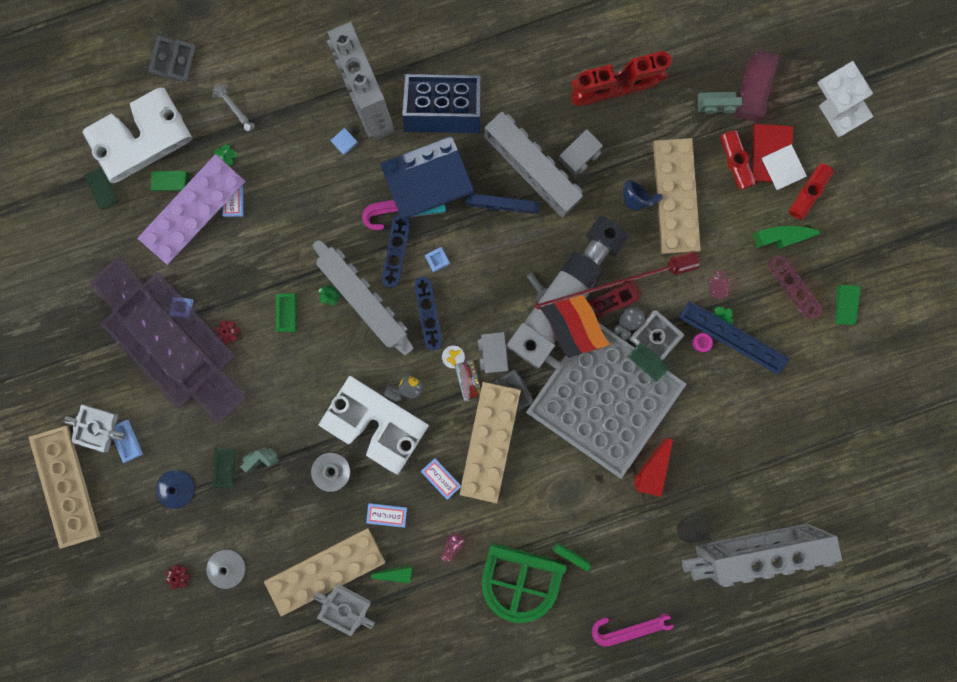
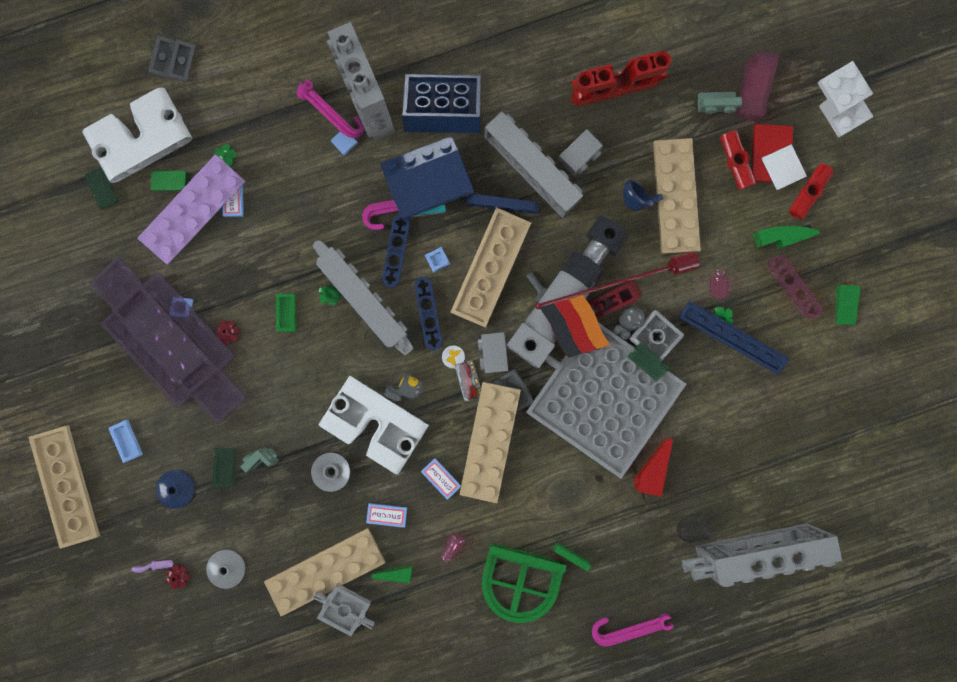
light grey plate [64,405,125,452] -> none
light grey piece [212,83,255,131] -> none
dark pink tile [692,333,713,352] -> none
none -> lavender piece [131,560,173,573]
none -> dark pink piece [296,79,365,138]
none -> tan plate [450,208,531,328]

